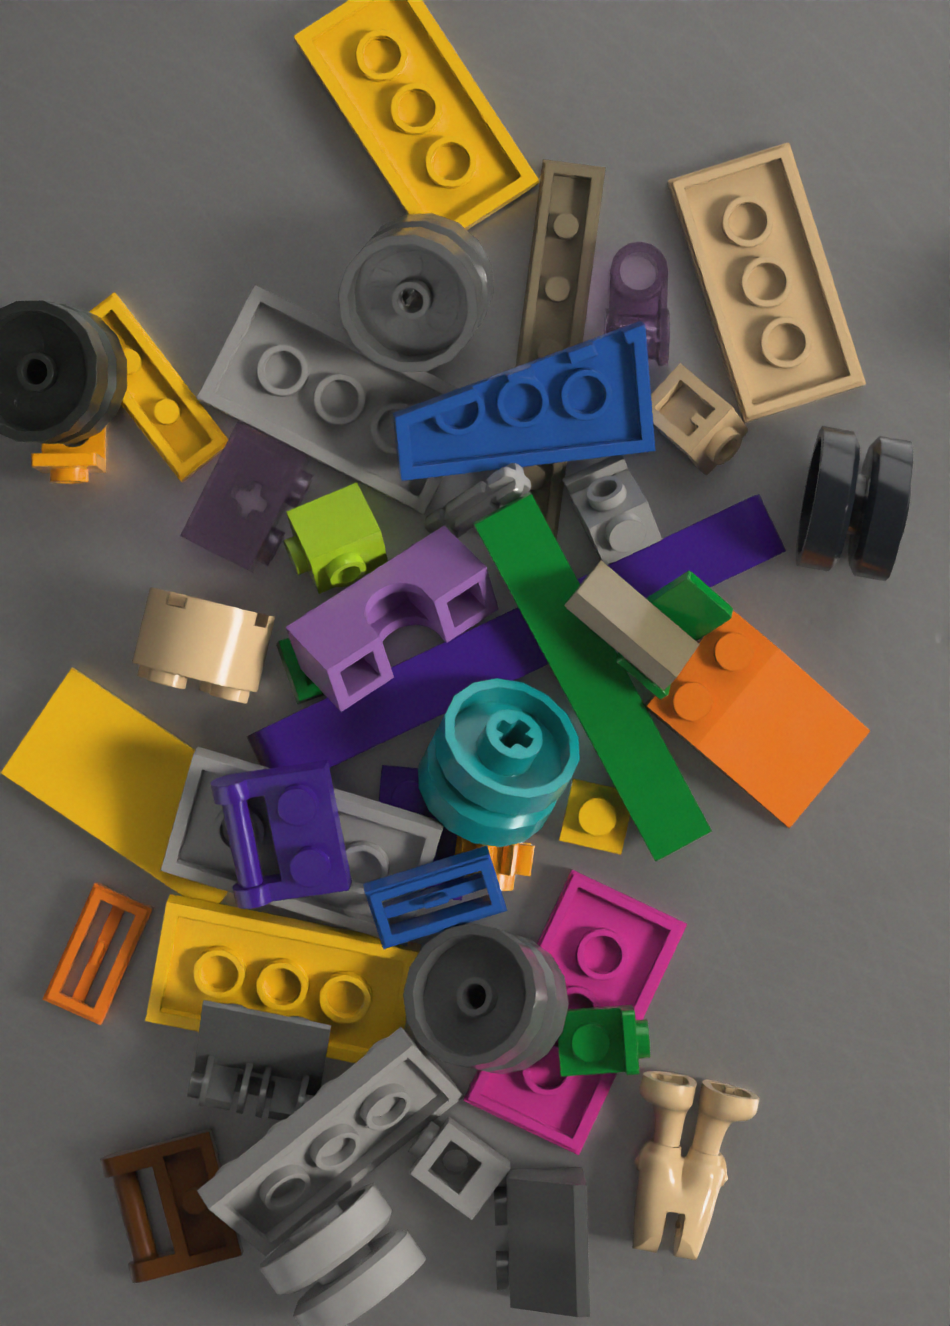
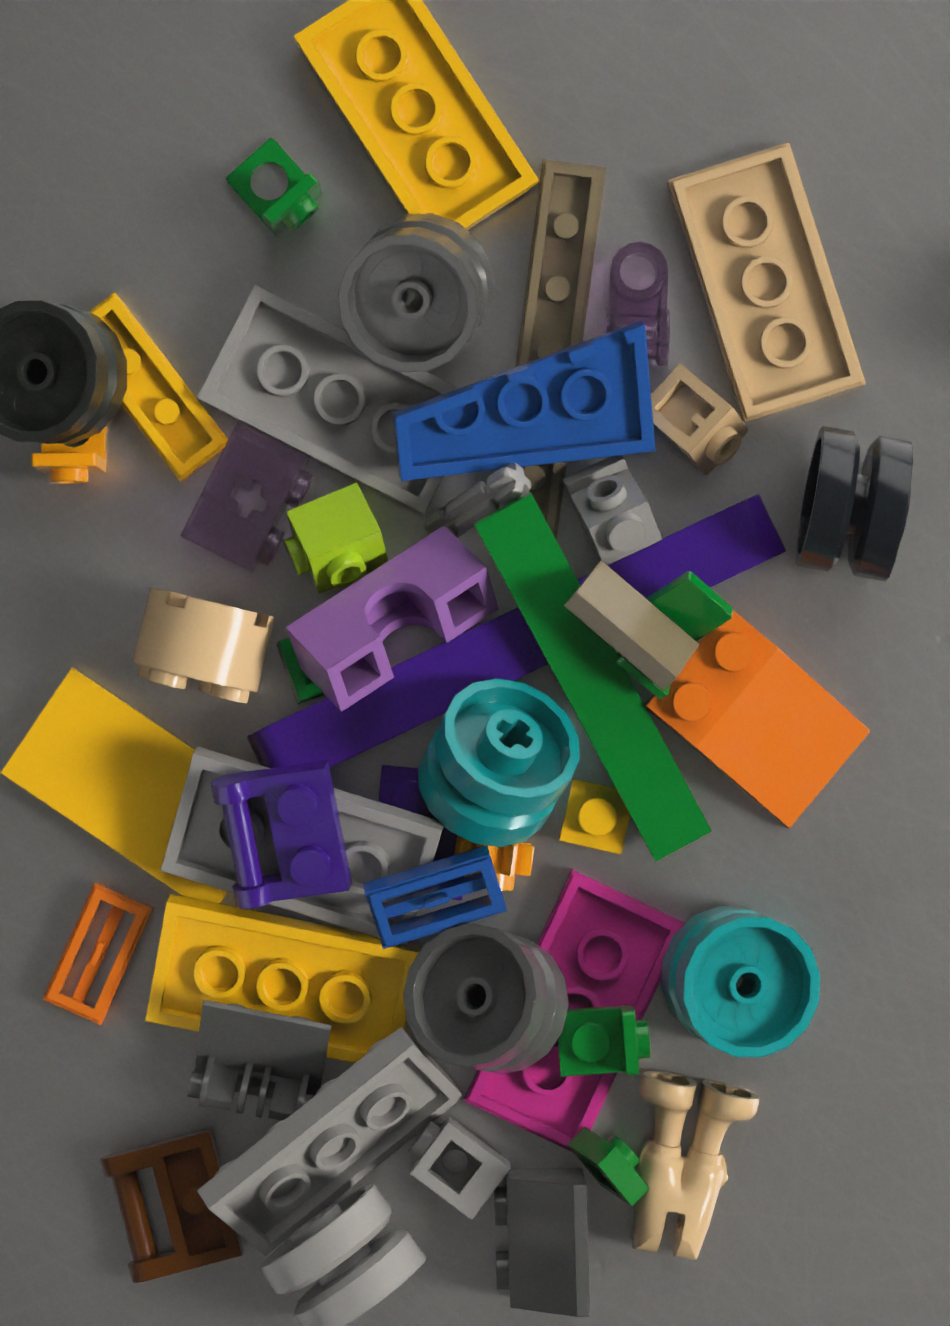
none -> green bracket [226,138,323,236]
none -> green plate [567,1126,650,1206]
none -> teal wheel [661,906,821,1058]

